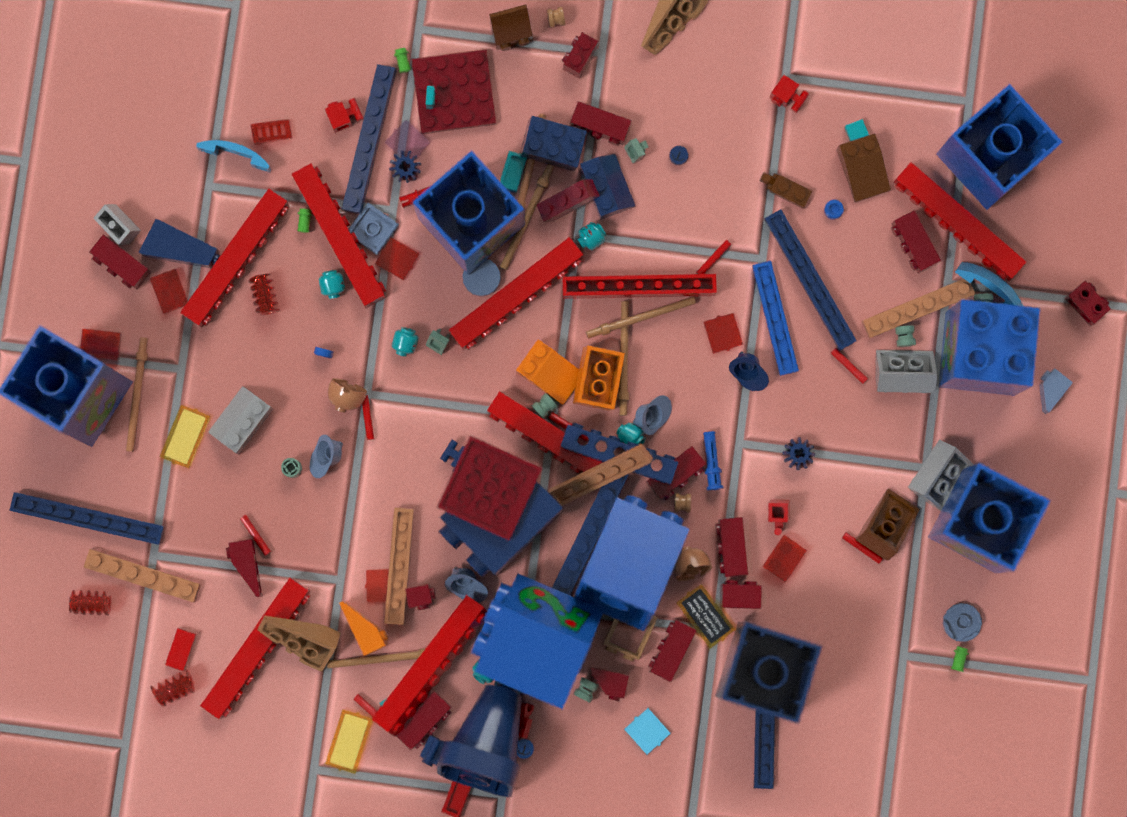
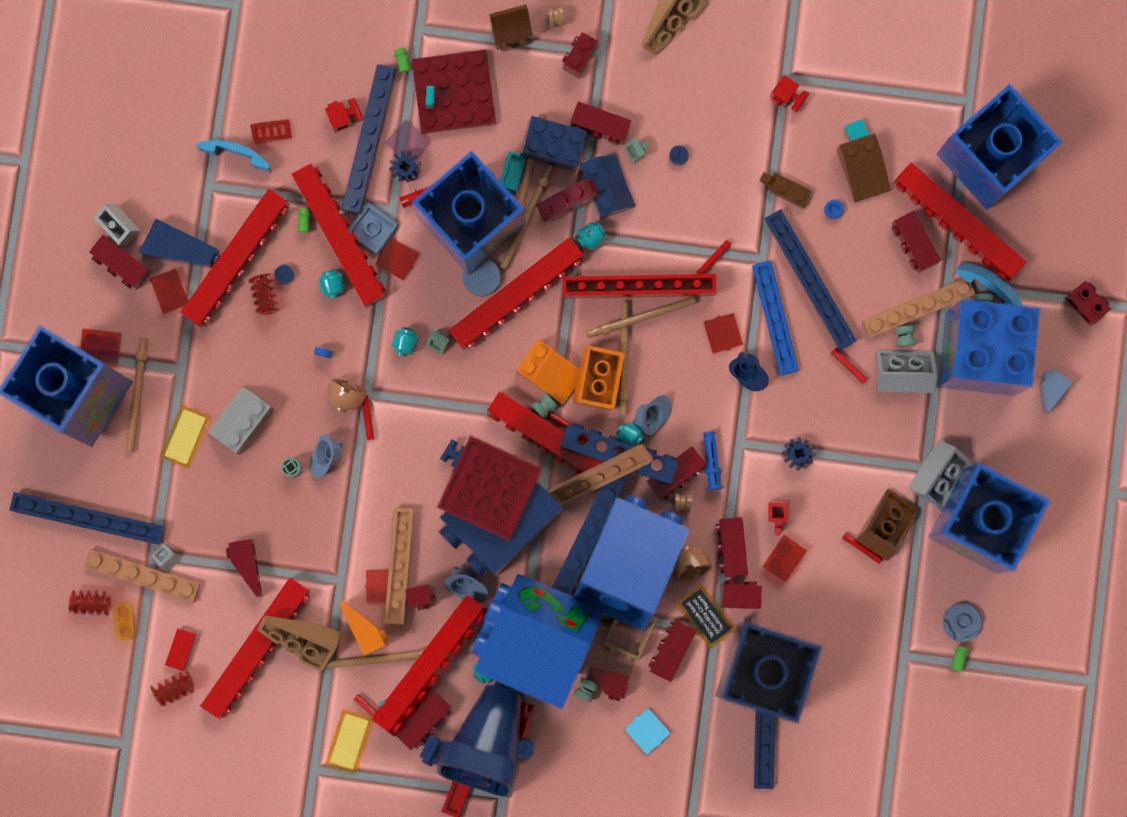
red piece [240,515,271,556] -> none
none -> clear yellow plate [113,602,136,641]
none -> light grey slope [151,543,180,572]
none -> dark blue tile [274,265,294,285]

